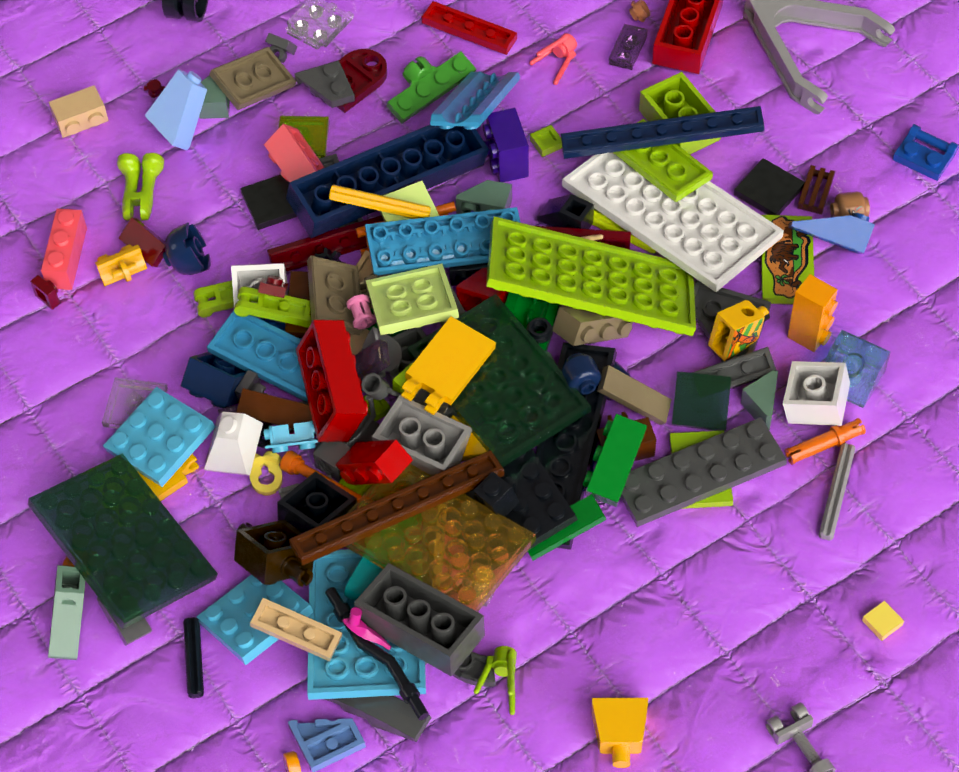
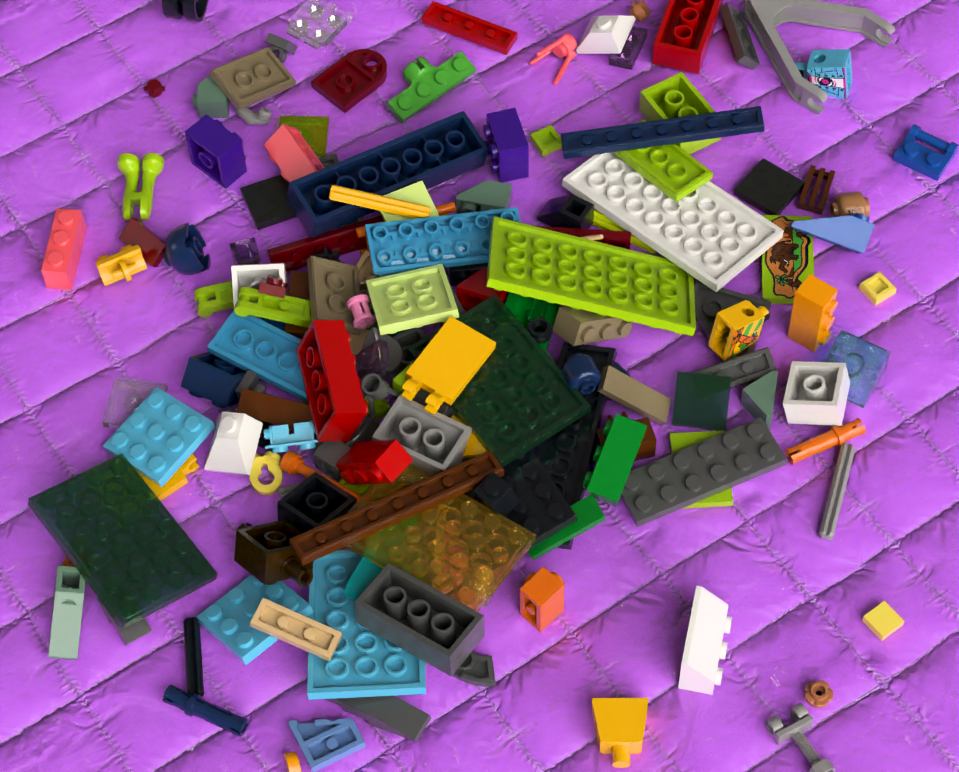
dark red plate [30,275,60,310] -> none
tan brick [49,85,109,138] -> none
light blue slope [145,69,207,150] -> none
dark grey wing [295,60,355,108] -> none
black bar [325,587,429,720] -> none
dark pink bar [342,607,391,650] -> none
dark azure plate [430,71,520,130] -> none
lime plant [474,646,517,715] -> none
none -> dark blue pin [162,685,249,737]
none -> dark purple brick [185,114,247,189]
none -> clear purple leg [229,237,261,265]
none -> light grey arm [236,107,271,125]
none -> orange brick [519,566,565,633]
none -> white slope [576,15,636,54]
none -> white slope [678,586,732,695]
none -> dark grey plate [720,3,760,70]
none -> medium azure torso [796,49,853,100]
none -> nougat plate [804,680,833,708]
none -> light yellow tile [858,271,897,306]

